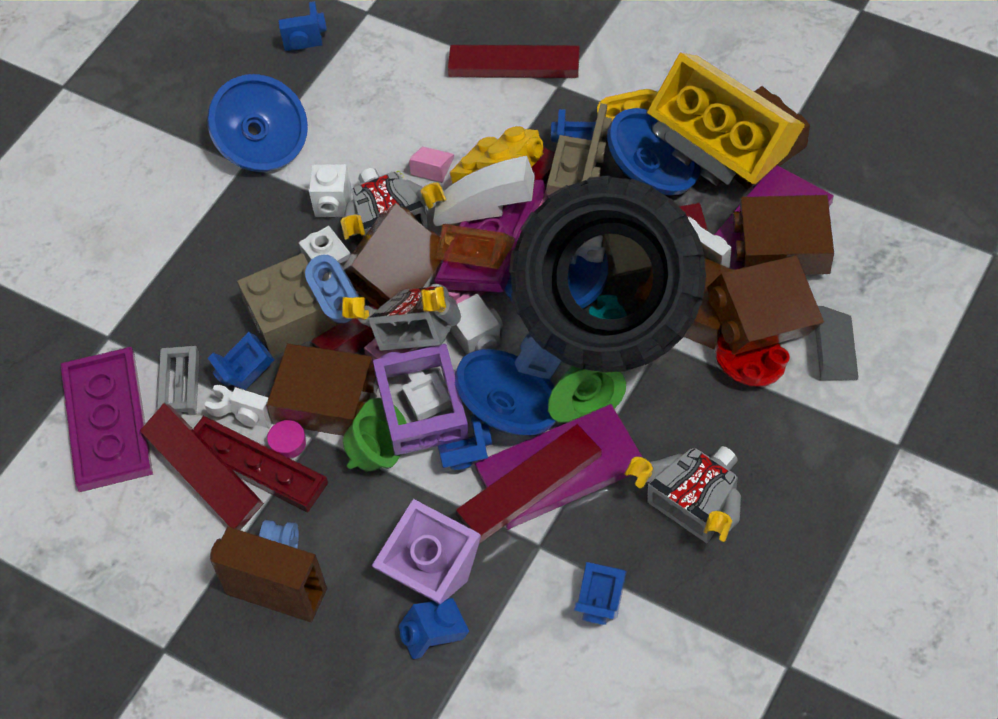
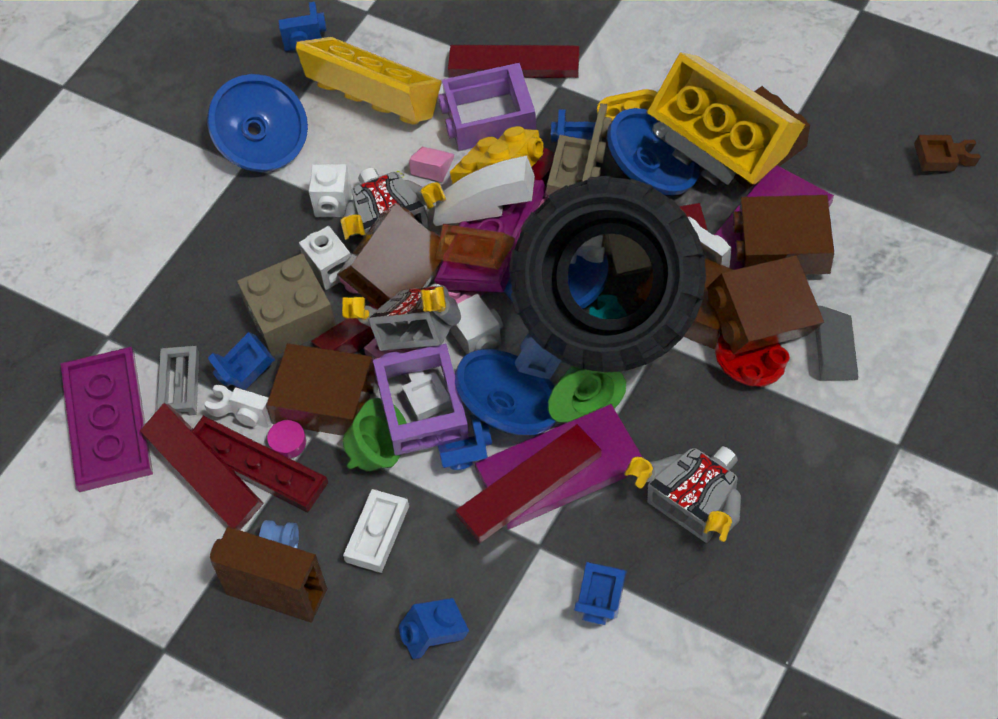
medium blue plate [305,255,359,323] -> none
lavender slope [372,499,481,605] -> none
none -> yellow slope [296,37,442,124]
none -> white plate [343,489,409,573]
none -> medium lavender window [438,63,536,151]
none -> reddish brown plate [914,135,981,171]

